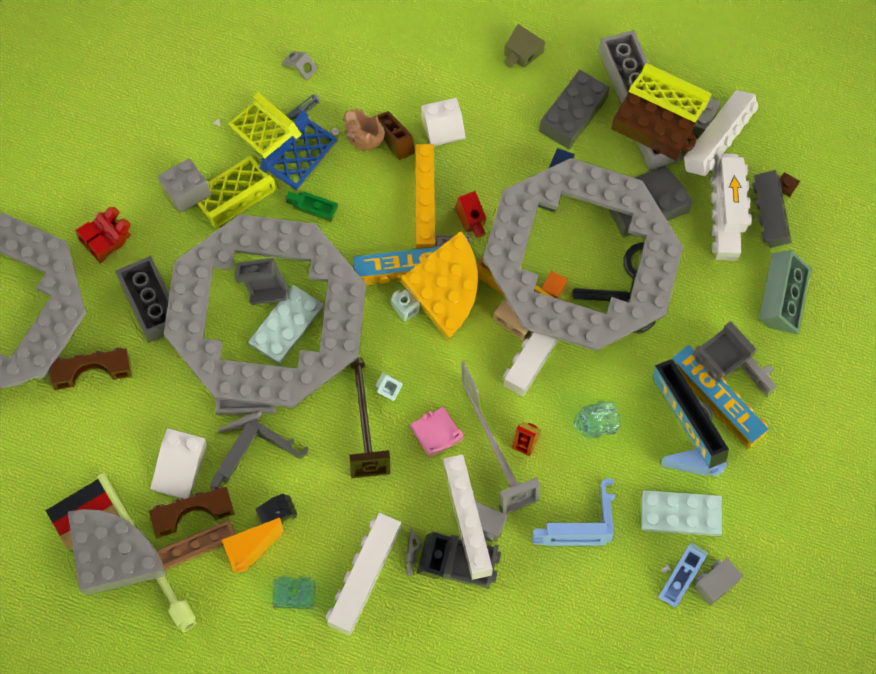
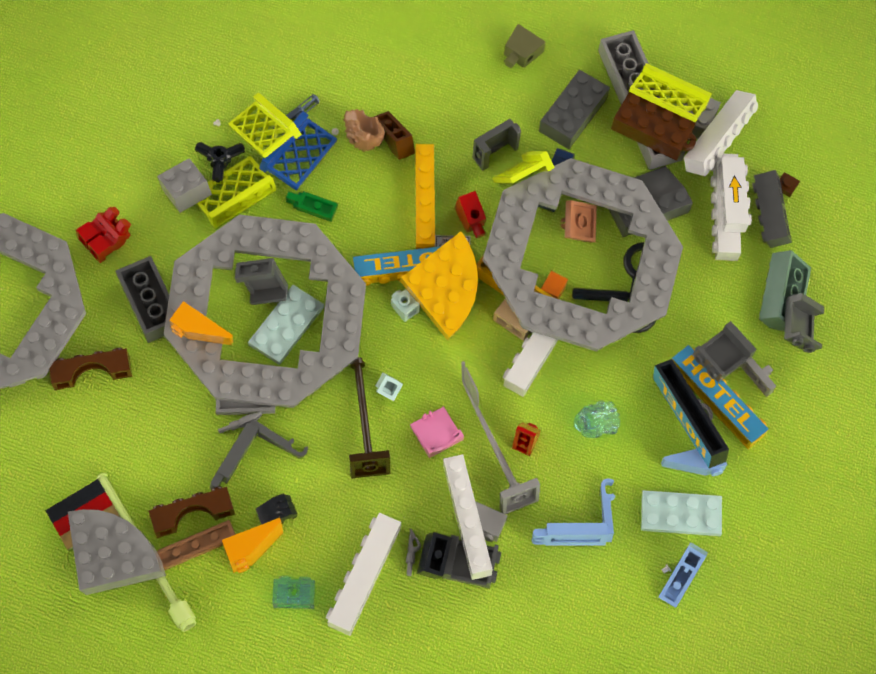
white slope [150,428,207,499] -> none
light grey bracket [282,51,317,80] -> none
white slope [421,98,466,146] -> none
light grey brick [694,558,743,606] -> none
none -> light orange slope [169,301,233,345]
none -> black bush [195,142,245,183]
none -> dark grey panel [472,119,521,171]
none -> neon yellow fence [492,151,555,183]
none -> nougat tile [561,200,597,243]
none -> dark grey panel [784,293,824,353]

